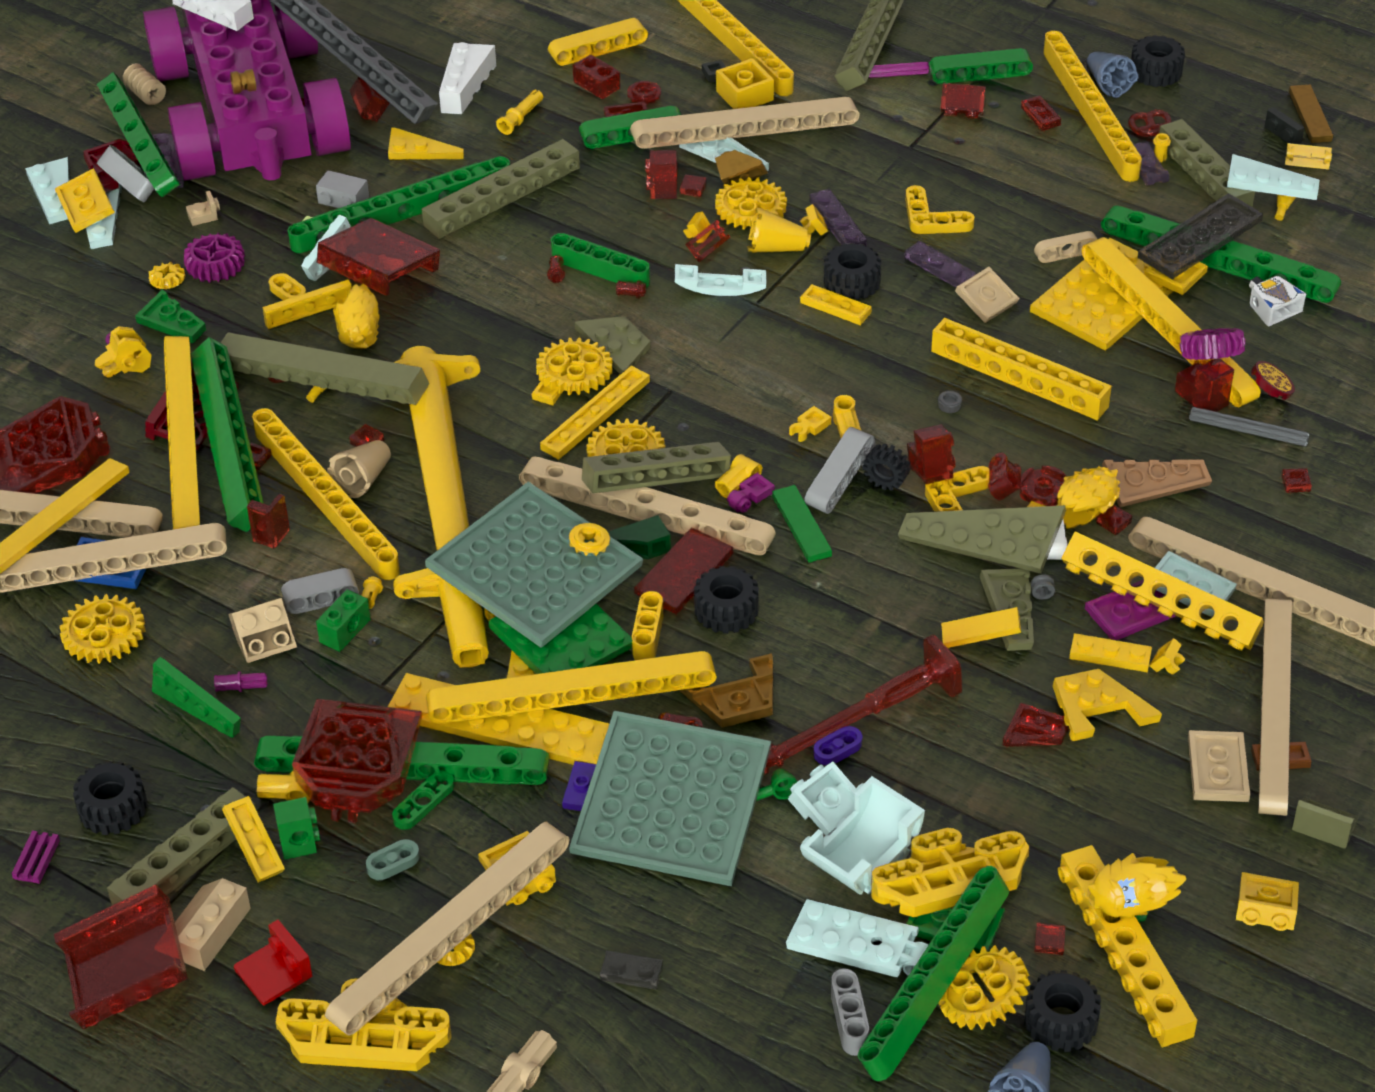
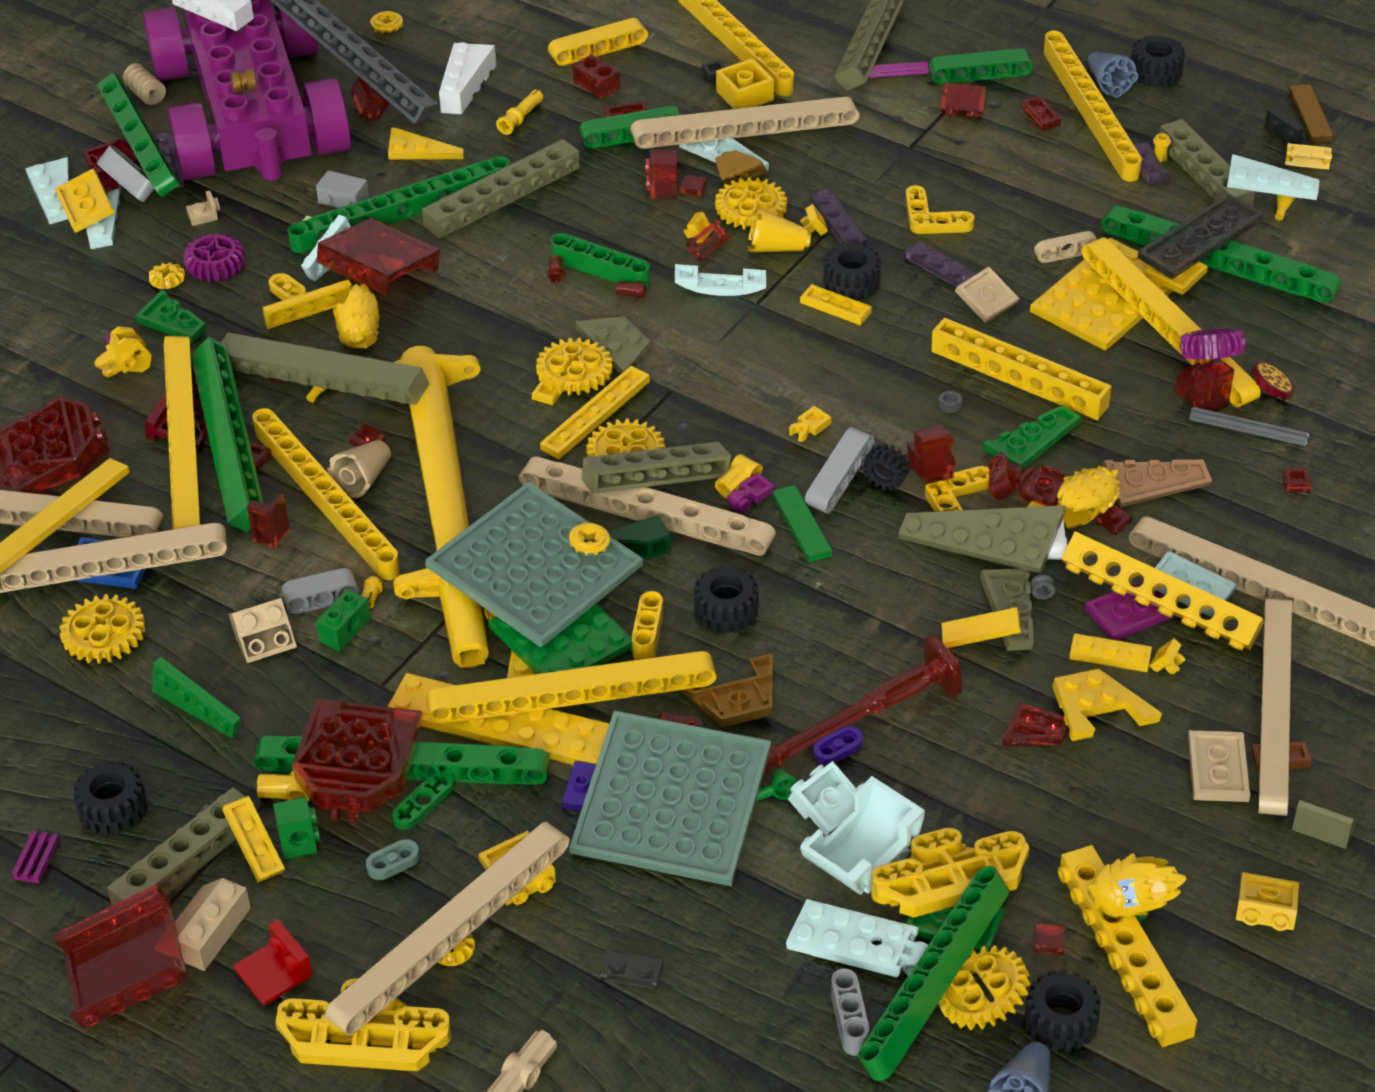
magenta axle [214,671,268,692] -> none
clear red gear [627,81,661,105] -> none
clear red tile [634,527,733,614] -> none
yellow piece [833,395,861,438] -> none
clear red piece [1128,110,1172,137] -> none
white torso [1249,276,1306,327] -> none
none -> yellow gear [370,11,403,34]
none -> green wing [982,405,1081,472]

